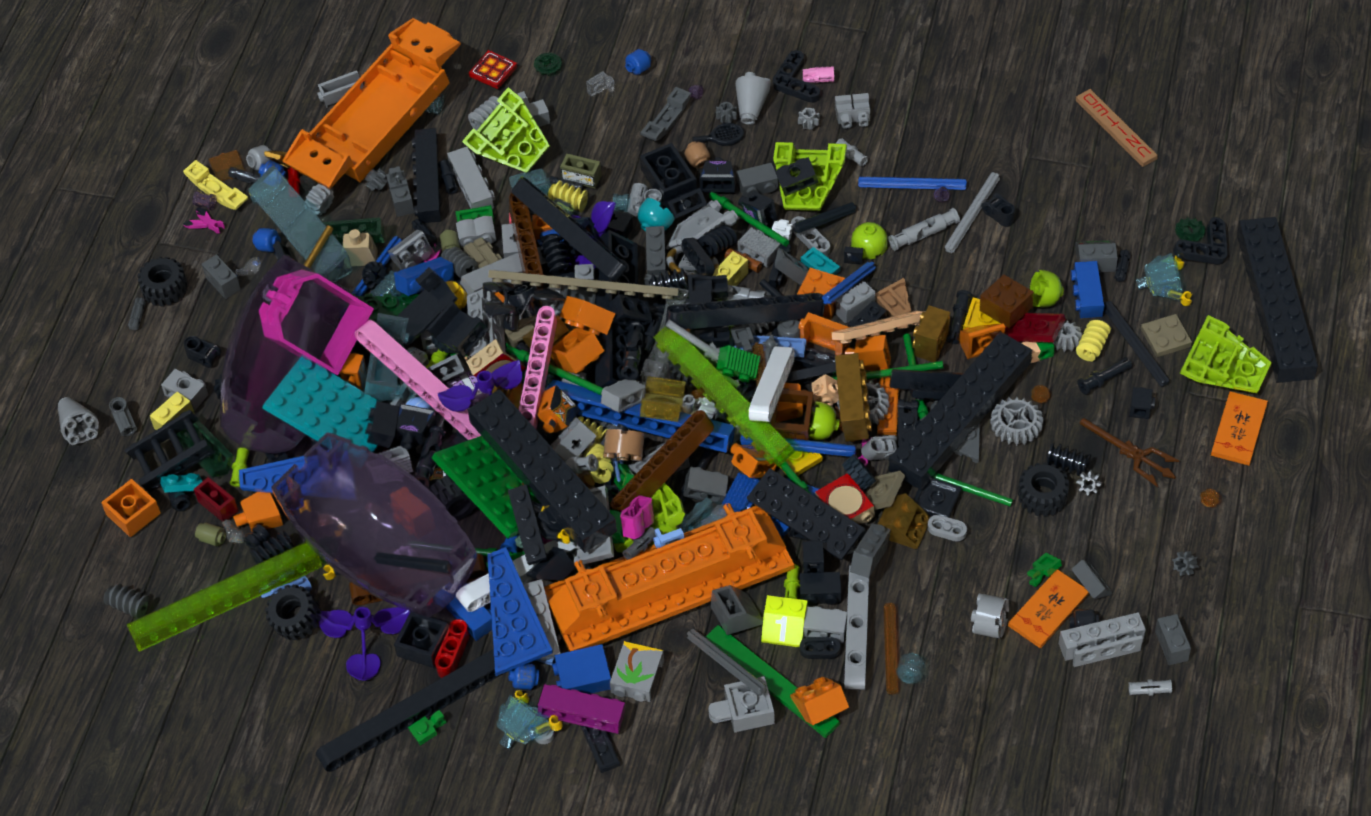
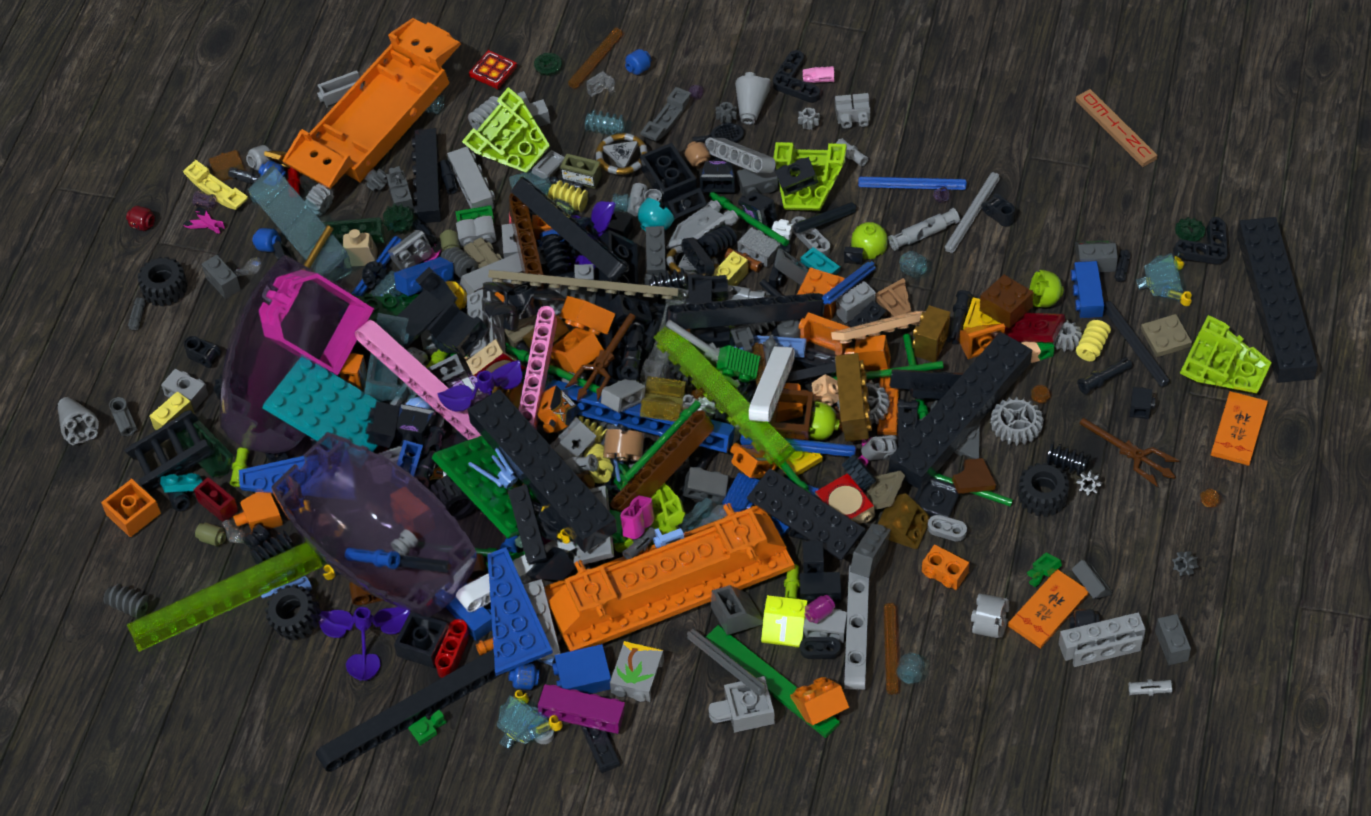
none -> dark red head [126,205,155,231]
none -> blue pin [345,547,400,569]
none -> clear green gear [383,203,413,234]
none -> light grey wheel [391,529,419,555]
none -> blue torso [393,440,423,484]
none -> medium blue plant [468,448,518,489]
none -> orange pin [476,638,494,656]
none -> light grey tile [532,150,565,181]
none -> reddish brown piece [565,313,636,402]
none -> clear orange axle [568,27,622,89]
none -> clear light blue piece [585,109,624,135]
none -> piece [595,133,648,175]
none -> green bar [622,401,701,483]
none -> light grey beam [705,138,775,173]
none -> magenta brick [804,595,835,623]
none -> clear light blue head [899,251,927,278]
none -> orange brick [922,544,969,590]
none -> reddish brown tile [952,458,996,494]

